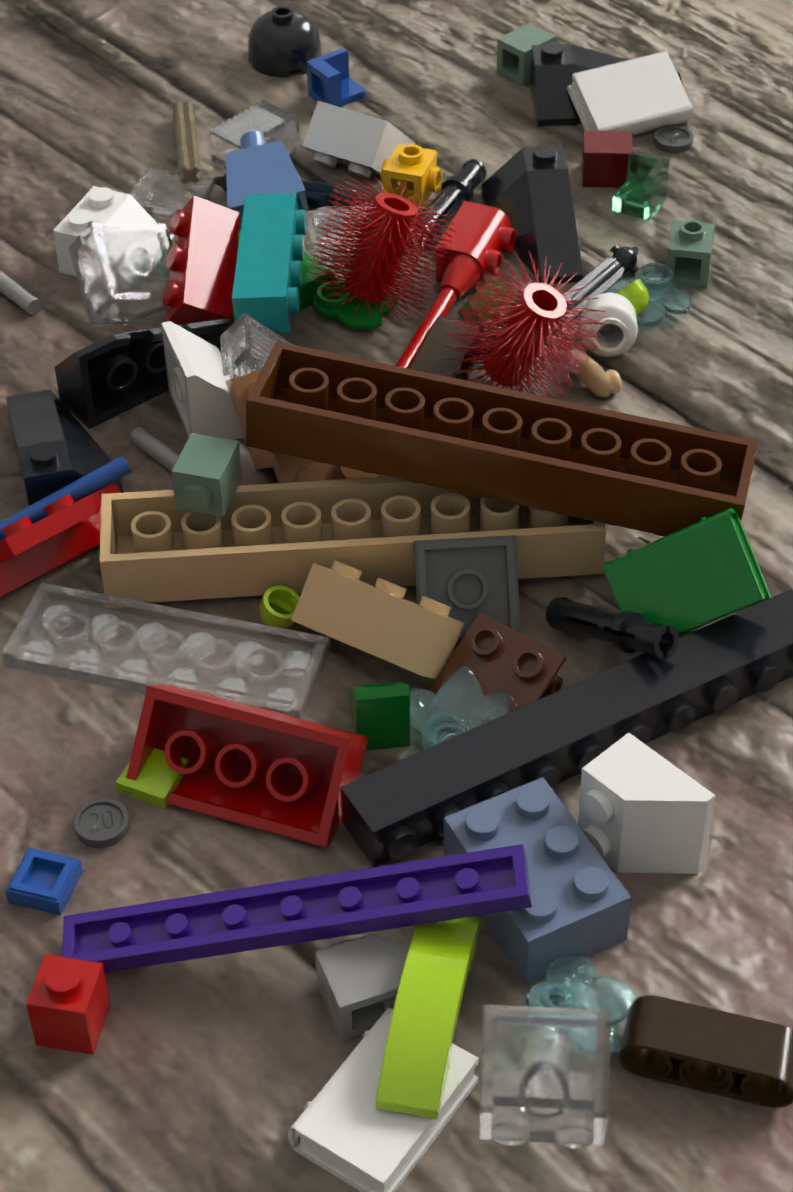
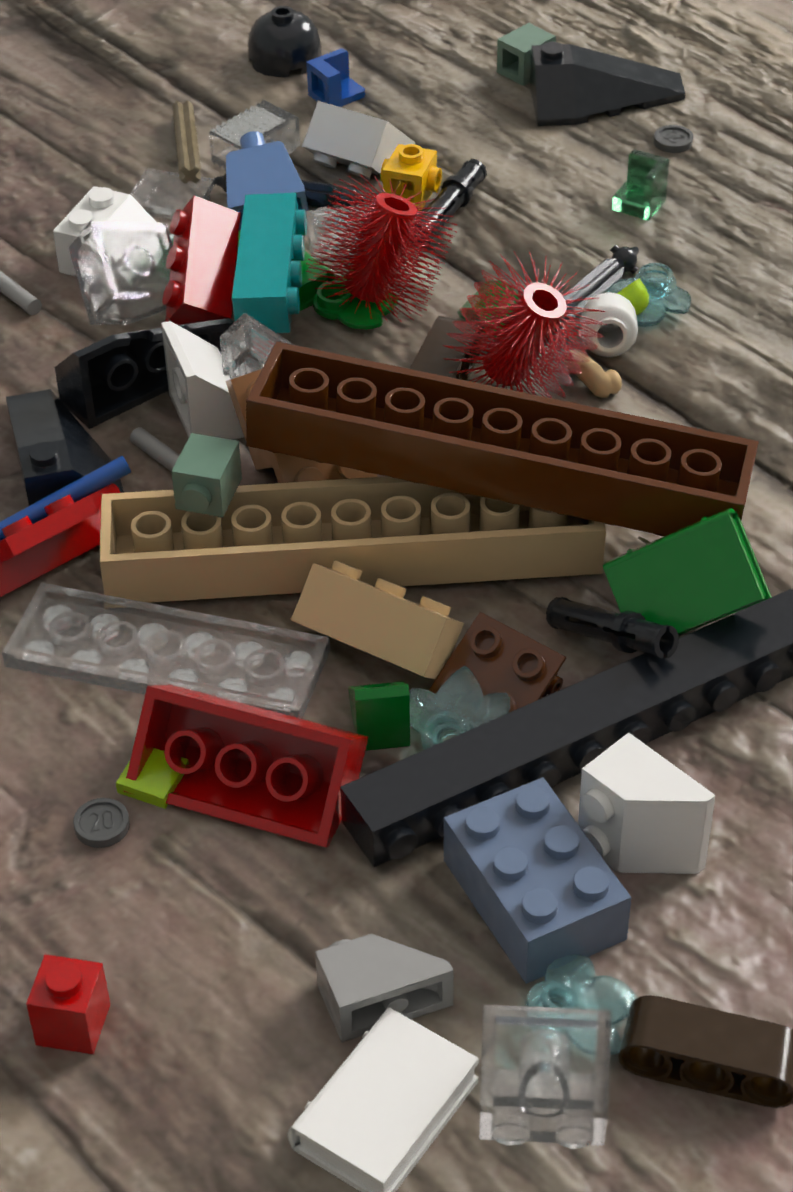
blue tile [6,848,83,915] -> none
dark purple plate [61,844,532,973] -> none
lime hinge [259,585,300,631] -> none
lime slope [375,917,481,1120] -> none
red bar [395,201,516,369] -> none
dark grey tile [413,535,521,641] -> none
black wedge [481,144,584,284] -> none
white piece [567,51,693,136] -> none
dark red brick [582,131,640,188] -> none
sand green brick [665,220,715,288] -> none

